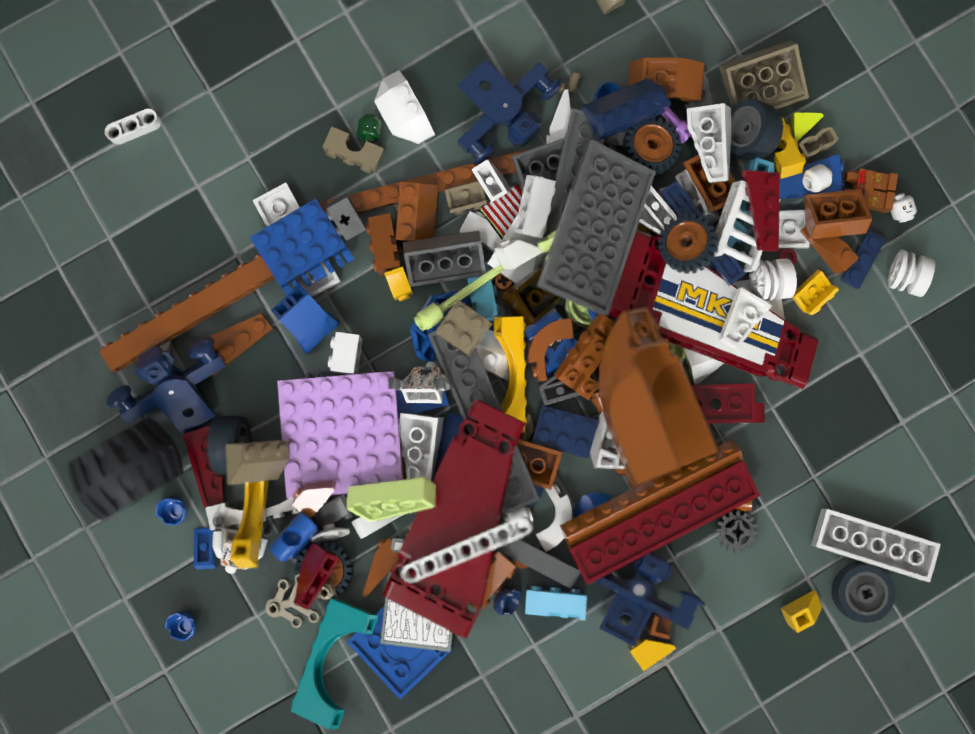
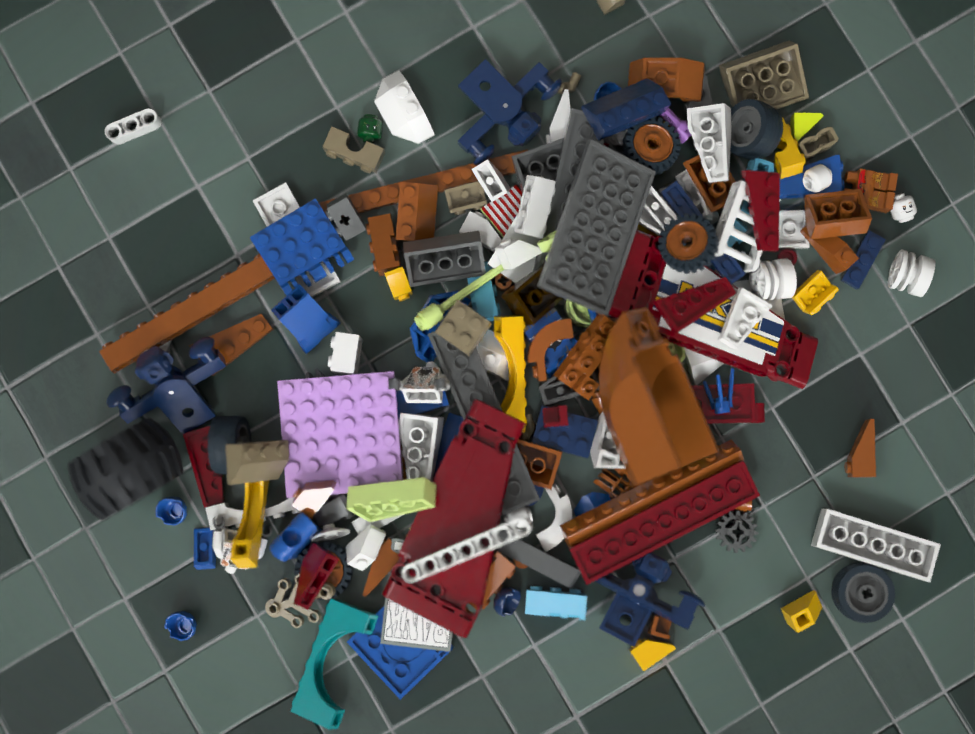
none -> white slope [346,524,386,571]
none -> dark red panel [542,405,568,428]
none -> dark orange arm [593,468,633,498]
none -> dark red wing [652,277,736,335]
none -> blue plant [703,368,734,414]
none -> dark orange slope [844,419,876,477]

